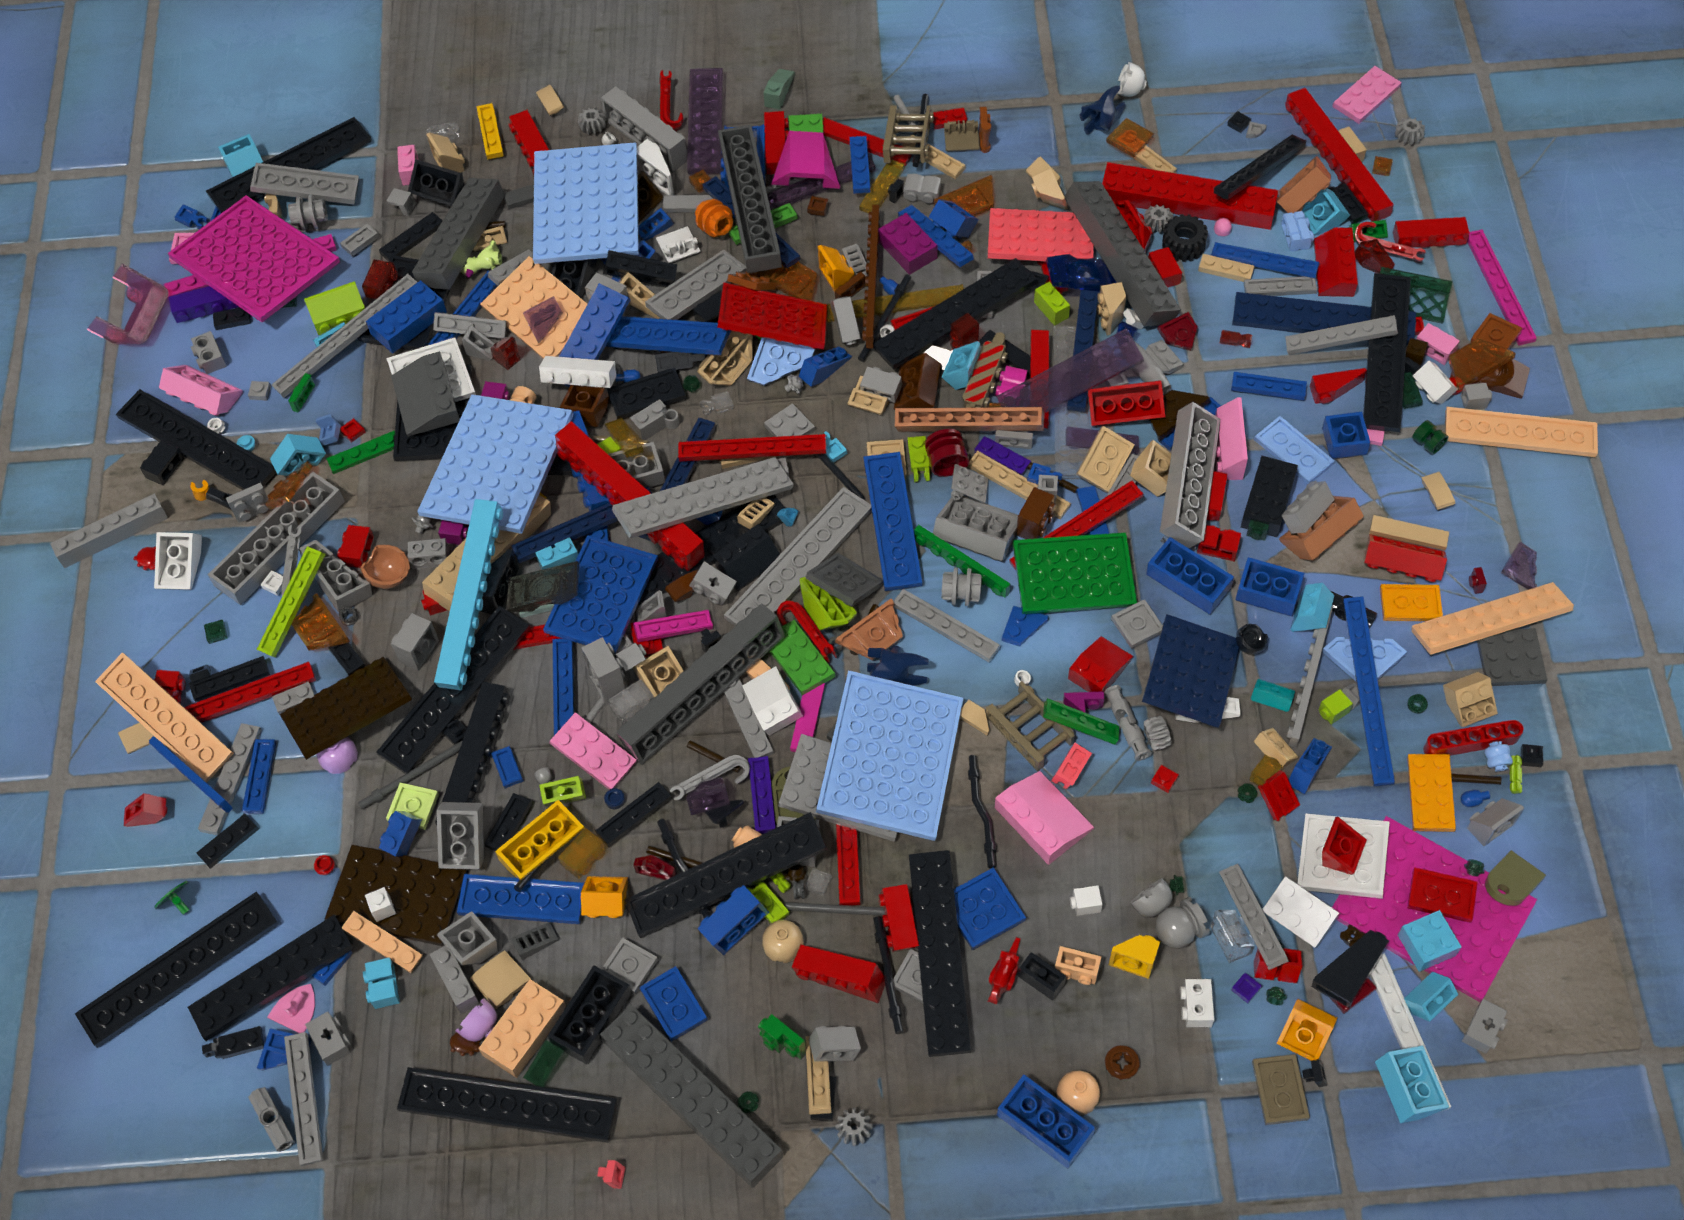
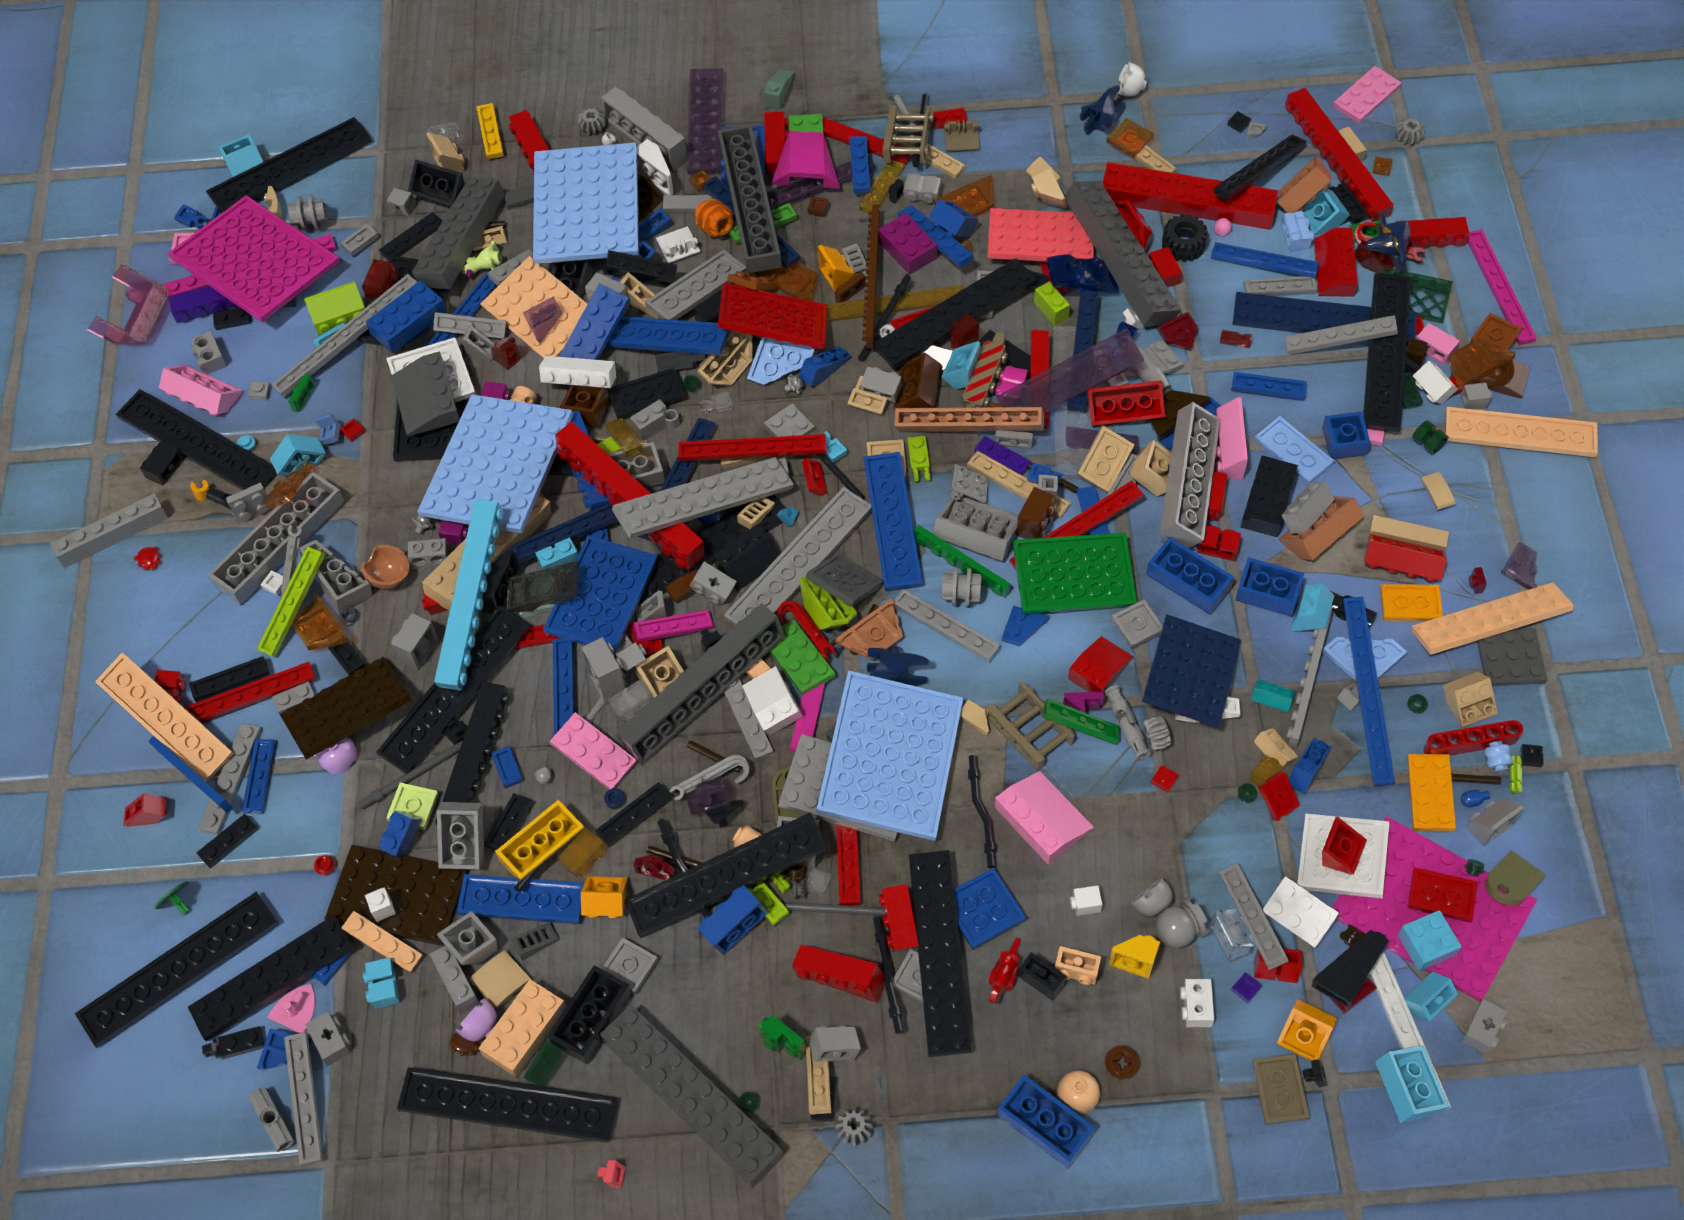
tan slope [118,723,155,754] -> none
white slope [154,532,202,590] -> none
black tile [189,664,211,682] -> none
clear green plate [204,619,228,644] -> none
white plate [207,418,225,434] -> none
light grey plate [250,163,359,205] -> none
green plate [326,431,395,475] -> none
red piece [337,525,374,568] -> none
bright pink brick [397,145,418,186] -> none
tan slope [536,85,564,115] -> none
lime brick [539,776,586,808] -> none
blue cylinder [616,369,641,383] -> none
blue plate [639,966,708,1042] -> none
red piece [659,70,683,131] -> none
dark purple plate [748,756,776,834] -> none
tan cylinder [762,920,804,963] -> none
light grey slope [829,296,860,345] -> none
blue cylinder [879,276,898,297] -> none
dark red wheel [924,429,969,477] -> none
dark orange plate [979,107,991,153] -> none
white hinge [1014,670,1031,687] -> none
coral hinge [1051,743,1092,789] -> none
tan slope [1096,282,1126,336] -> none
light grey gear [1144,204,1173,234] -> none
clear green plate [1170,875,1184,895] -> none
tan plate [1198,254,1254,282] -> none
black hair [1236,624,1268,654] -> none
clear green plate [1246,520,1269,541] -> none
clear green plate [1266,987,1287,1006] -> none
red slope [1309,368,1367,404] -> none
lime brick [1319,689,1353,725] -> none
none -> red plate [802,458,827,496]
none -> dark blue piece [1366,215,1411,273]

